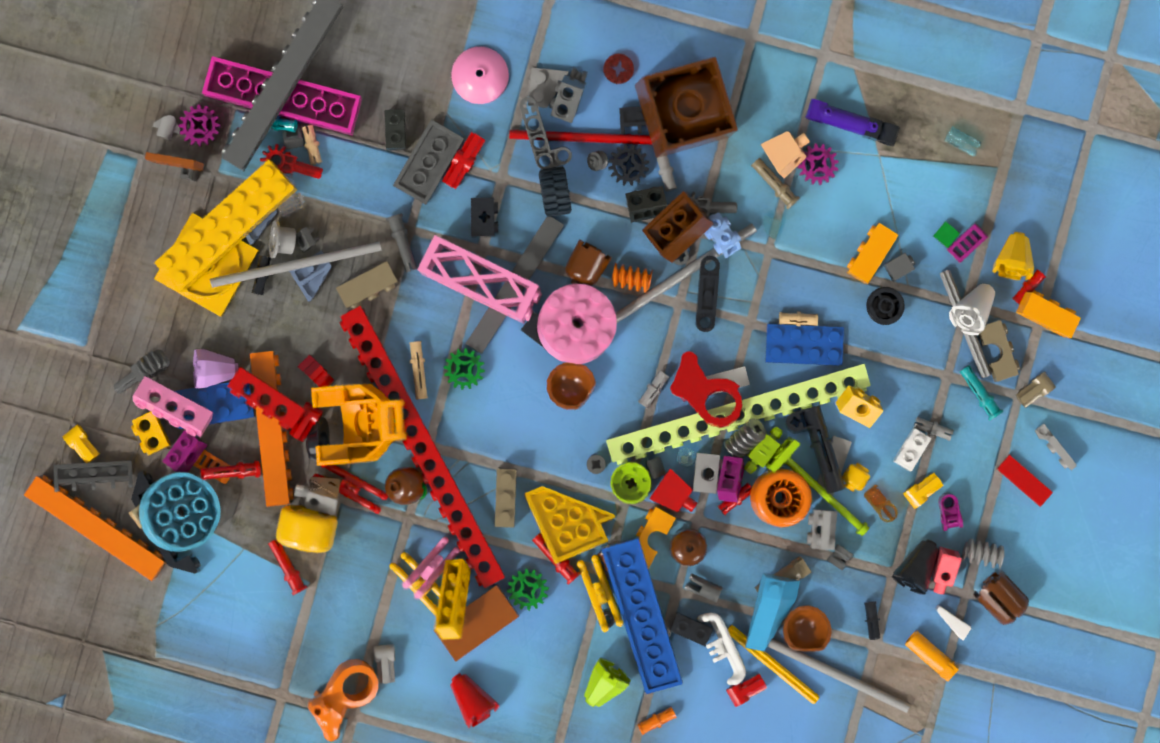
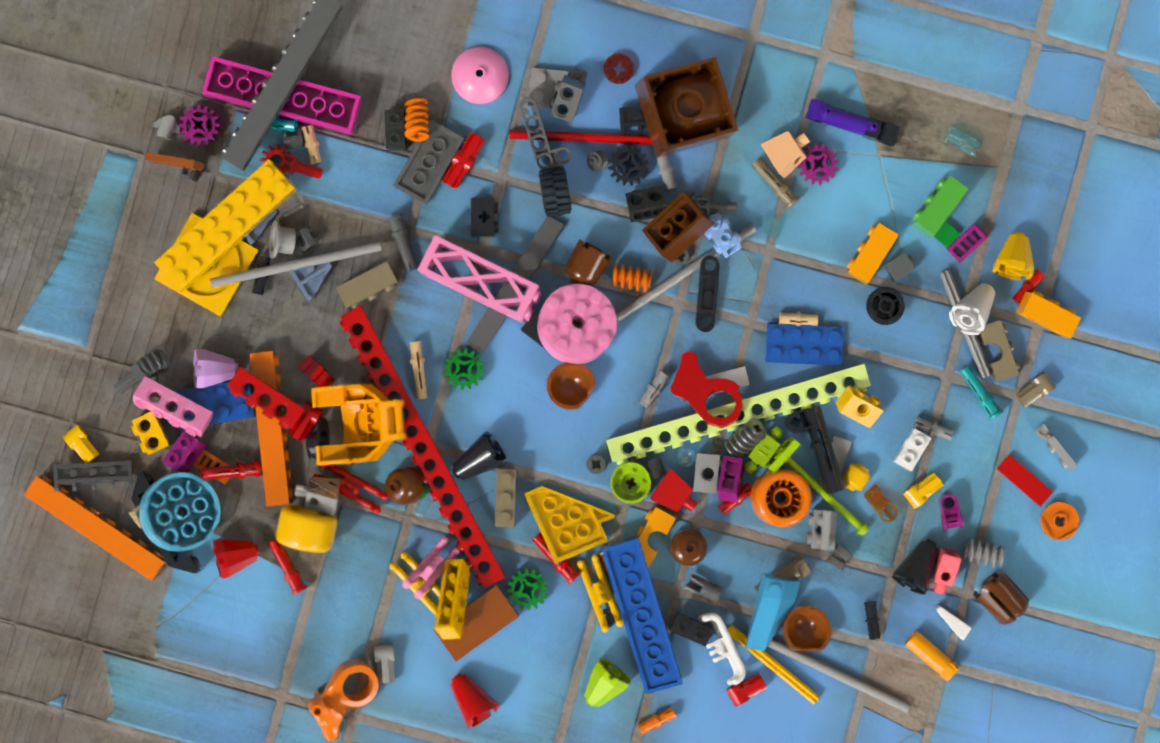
none -> red cone [212,538,260,579]
none -> orange piece [404,98,429,142]
none -> black cone [452,432,507,480]
none -> bright green brick [911,175,969,239]
none -> orange plate [1040,502,1079,540]

